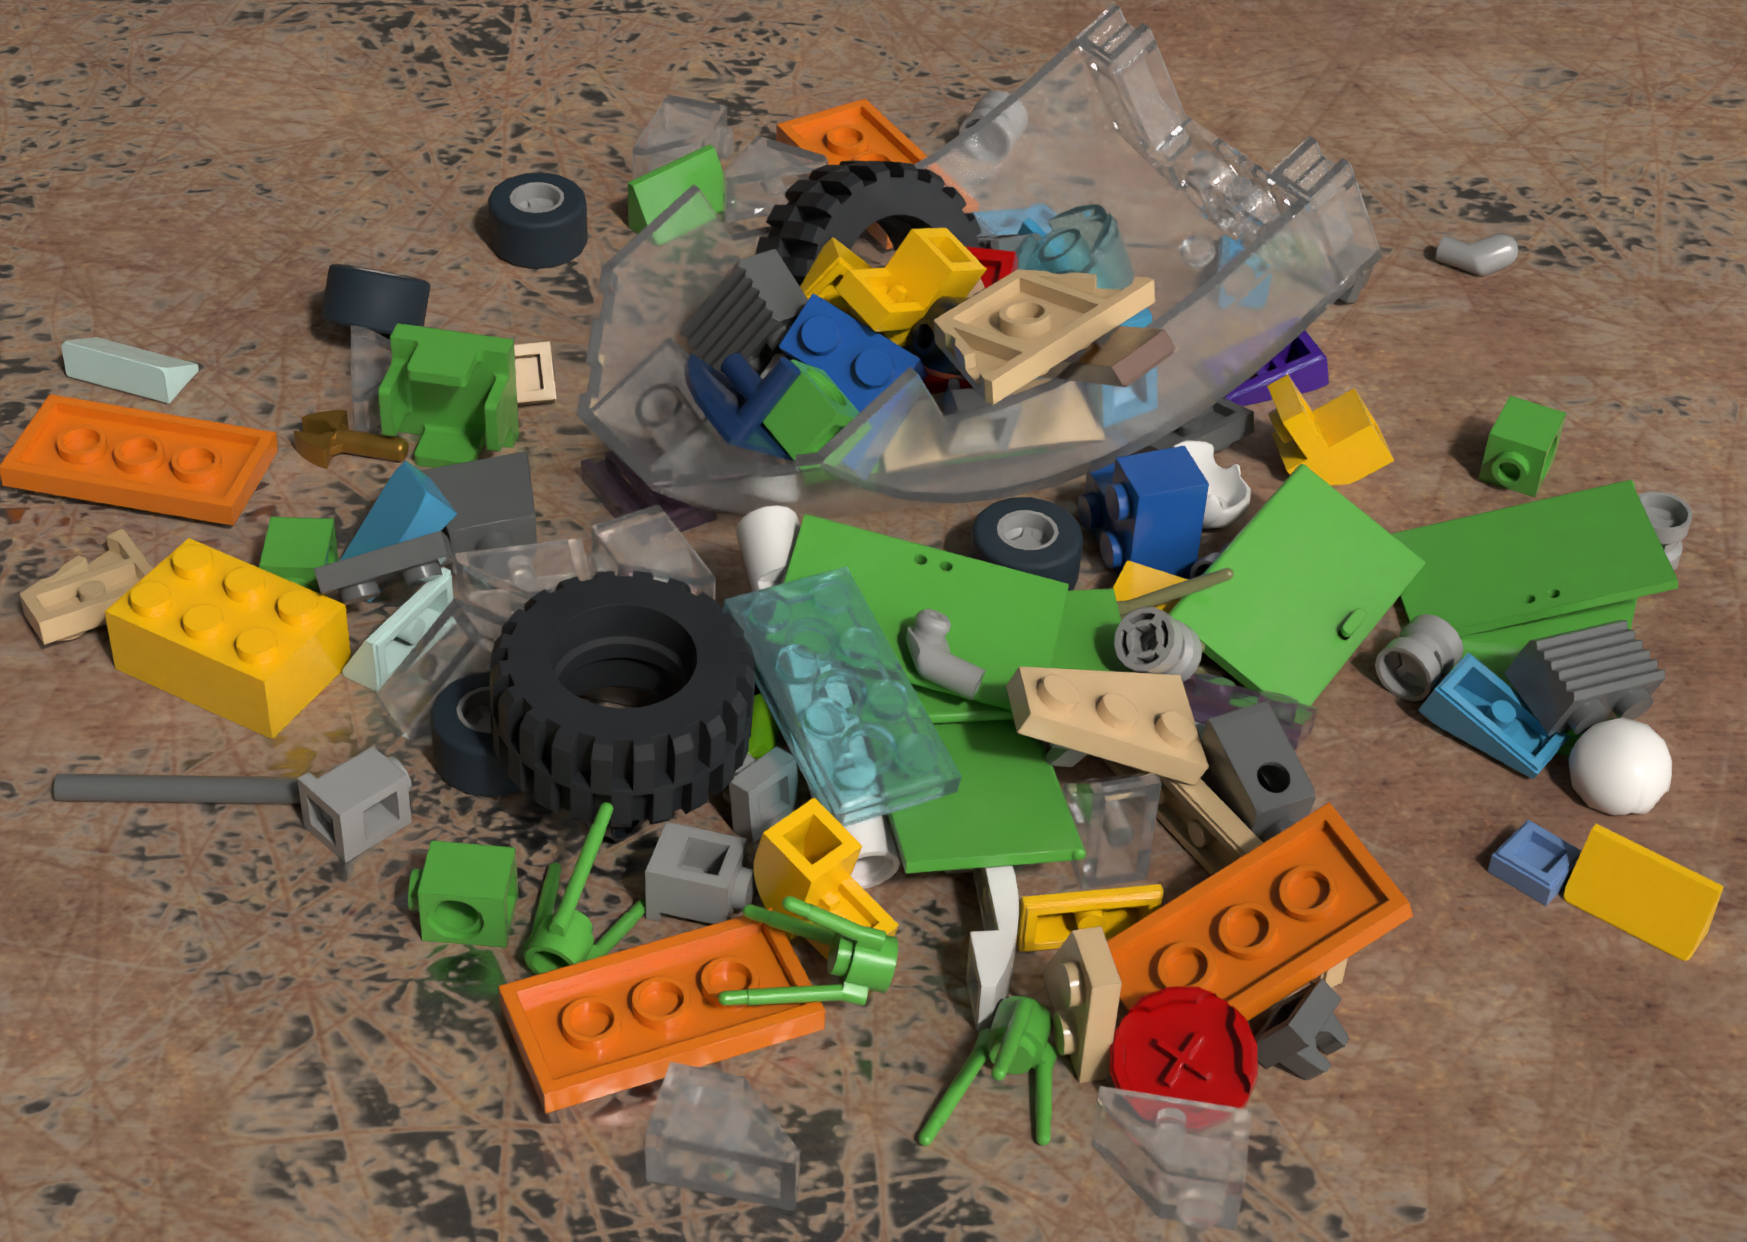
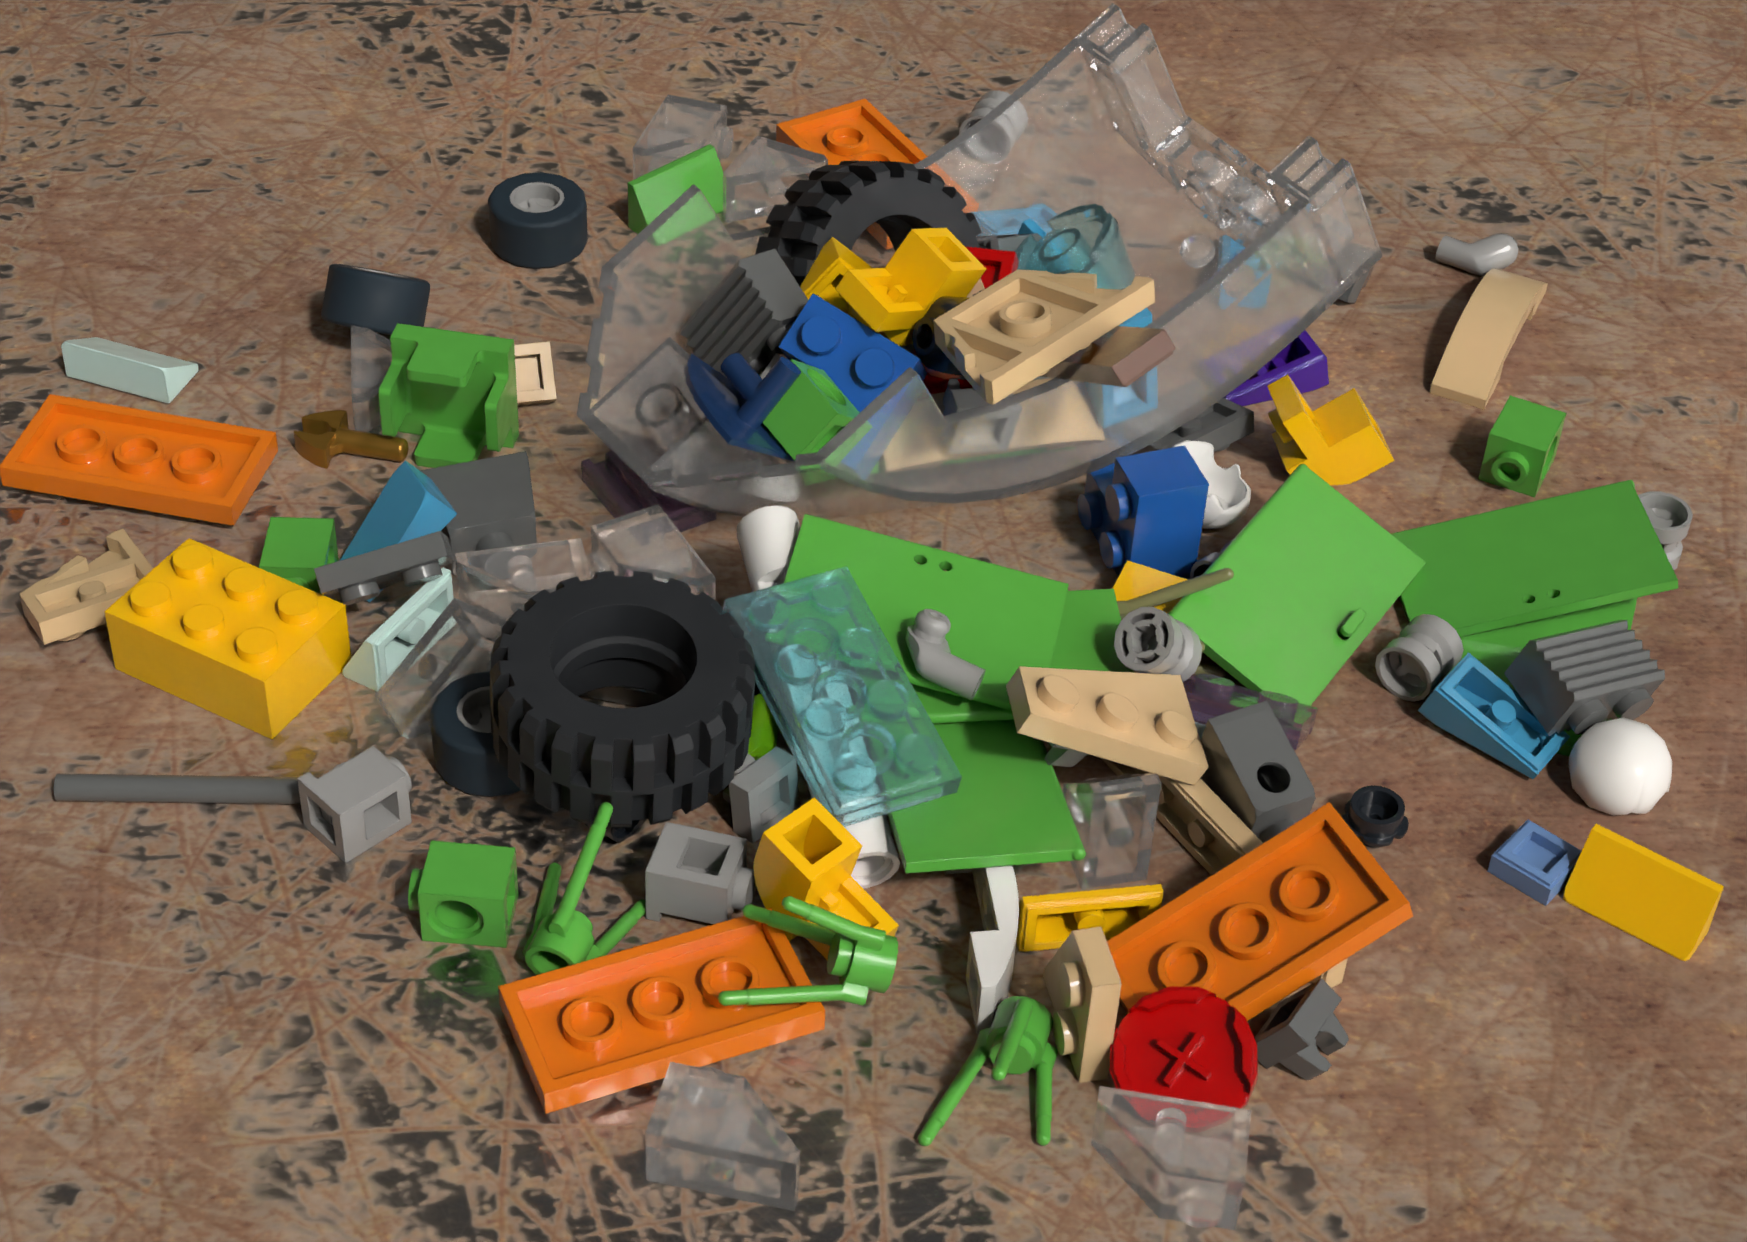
black wheel [969,497,1083,591] -> none
none -> black plate [1342,786,1409,848]
none -> tan slope [1430,268,1548,409]

